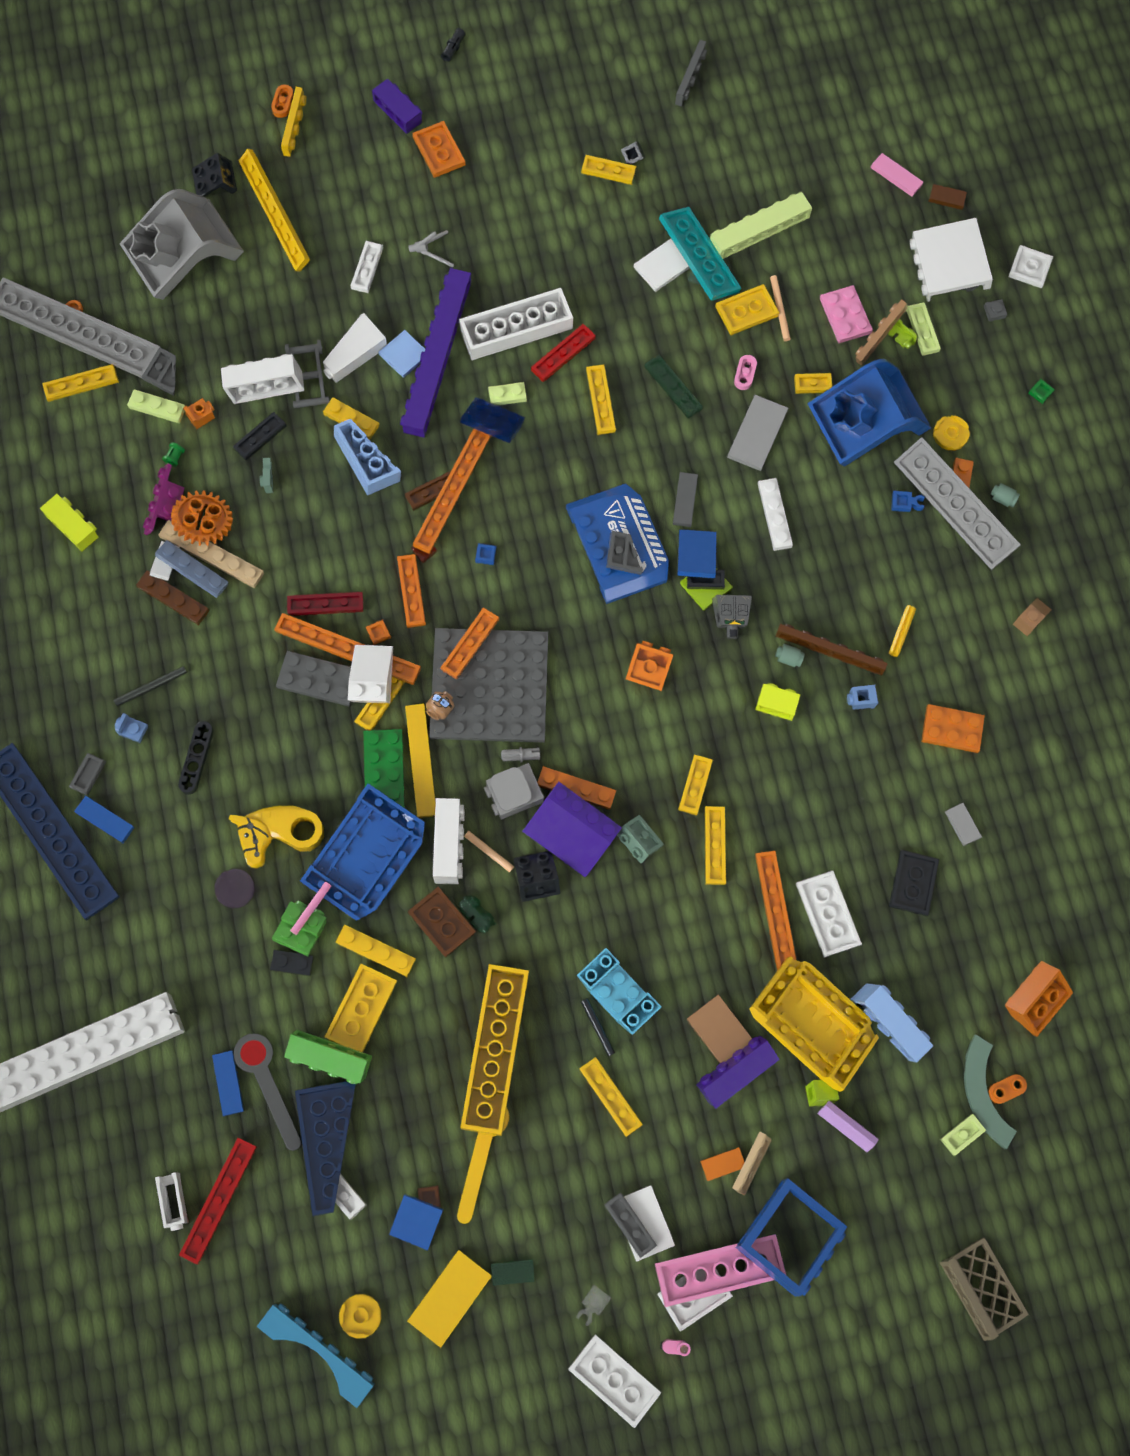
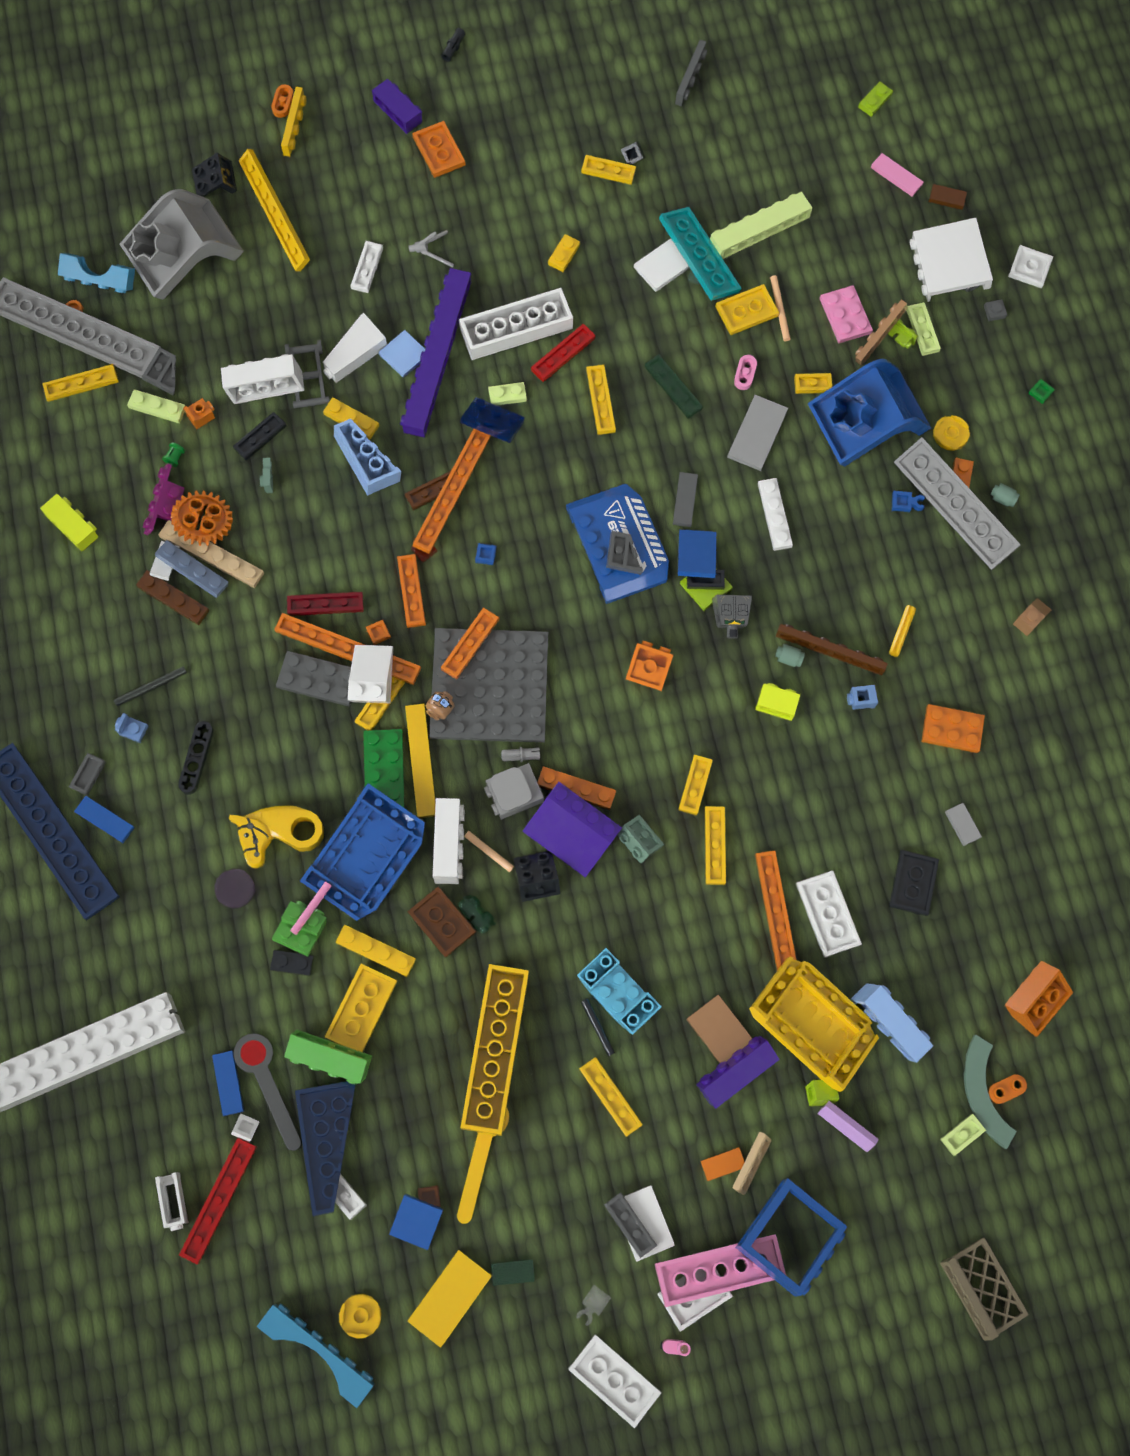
none -> dark azure arch [58,253,135,293]
none -> white plate [231,1114,259,1142]
none -> yellow plate [548,234,580,272]
none -> lime plate [858,81,893,117]

